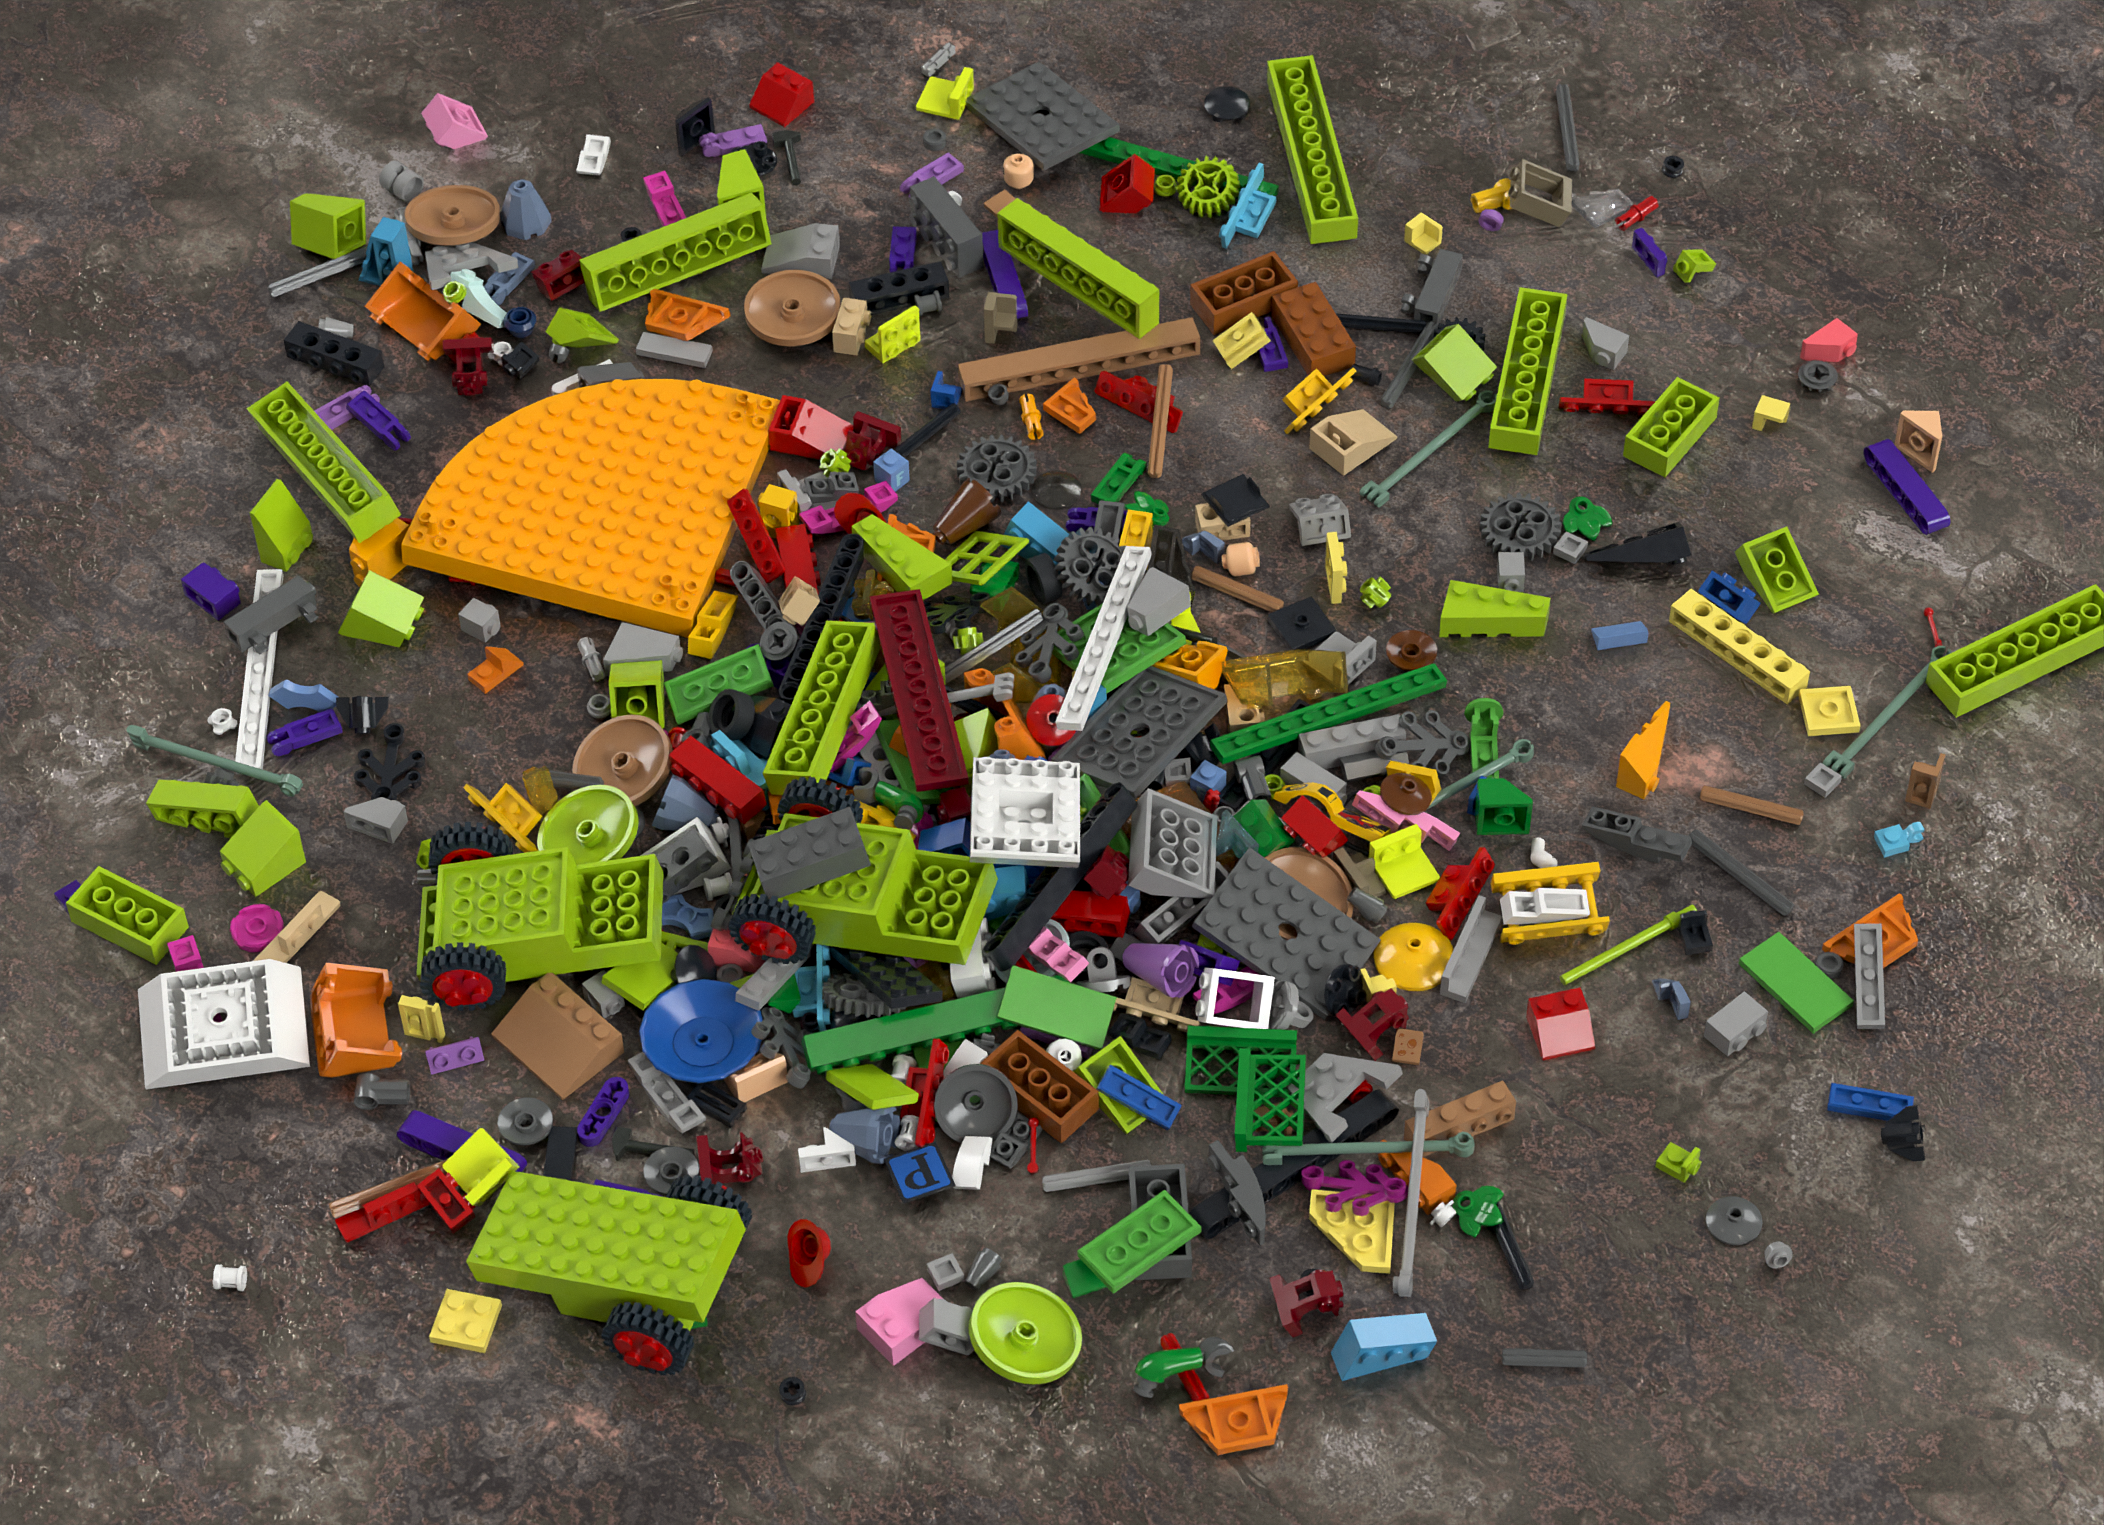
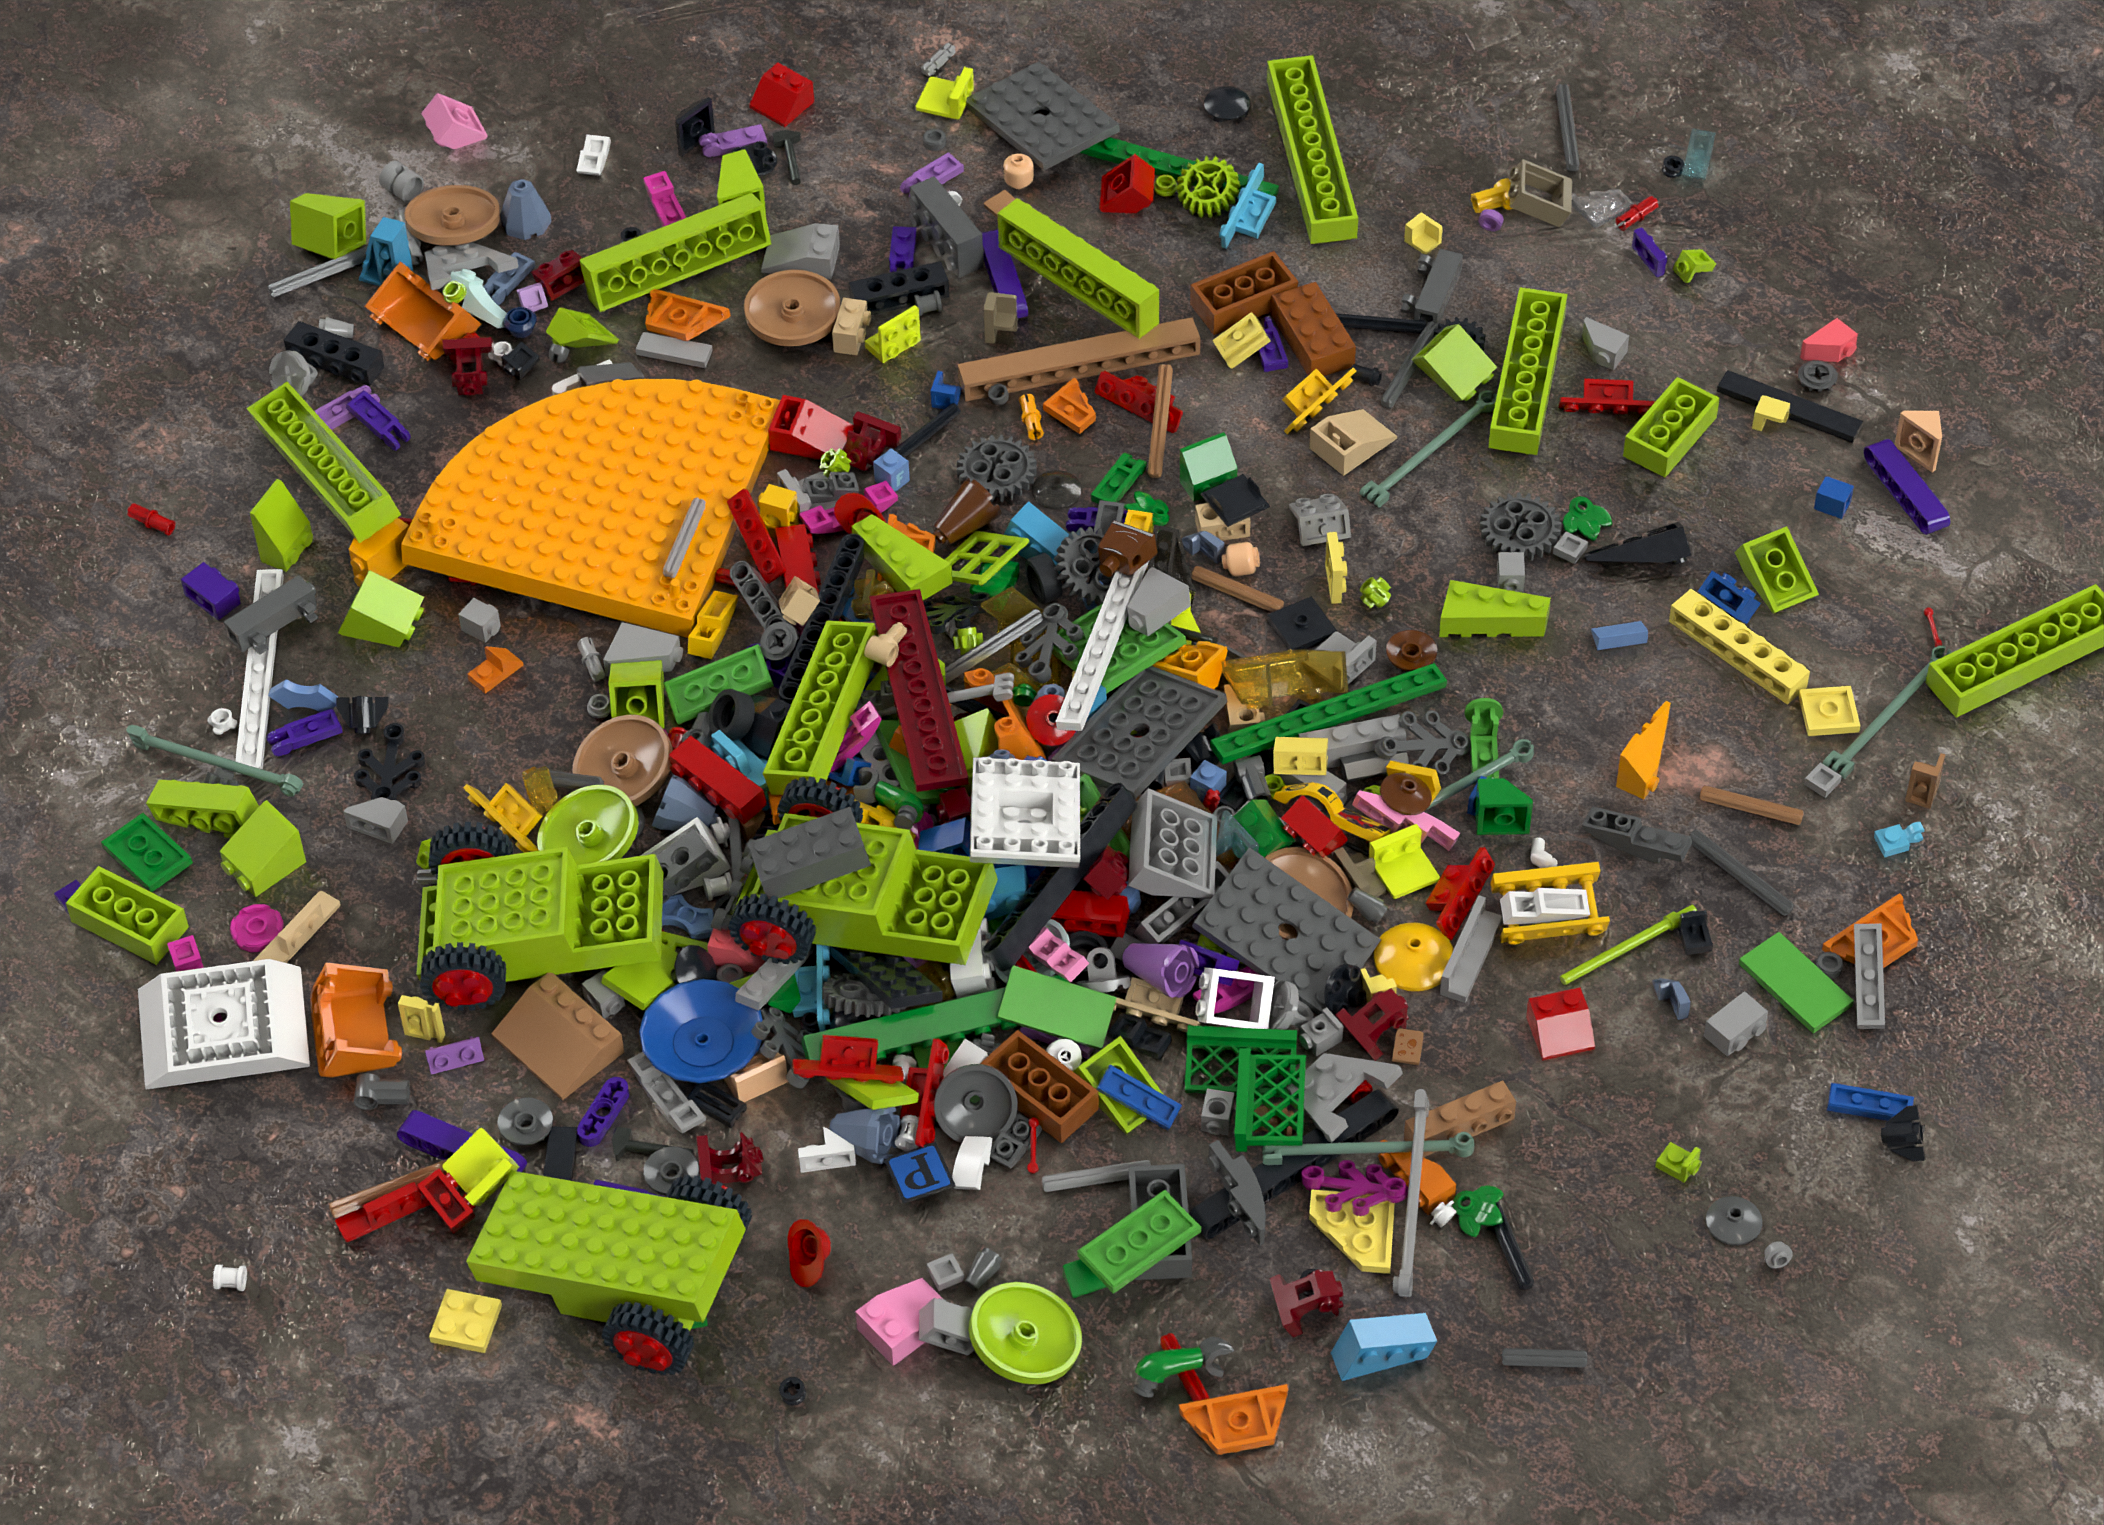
none -> green plate [101,813,193,892]
none -> red axle [127,503,176,536]
none -> light grey tile [269,350,318,397]
none -> lavender tile [517,283,548,312]
none -> light grey axle [663,497,706,578]
none -> red bracket [792,1035,904,1084]
none -> tan axle [864,622,907,667]
none -> green plate [1012,683,1037,707]
none -> reddish brown torso [1098,520,1157,577]
none -> slope [1180,432,1238,502]
none -> light grey brick [1201,1089,1234,1135]
none -> light yellow hinge [1273,737,1328,775]
none -> light grey brick [1299,1008,1343,1057]
none -> clear light blue slope [1682,128,1716,180]
none -> black tile [1717,370,1863,443]
none -> blue panel [1814,477,1854,519]

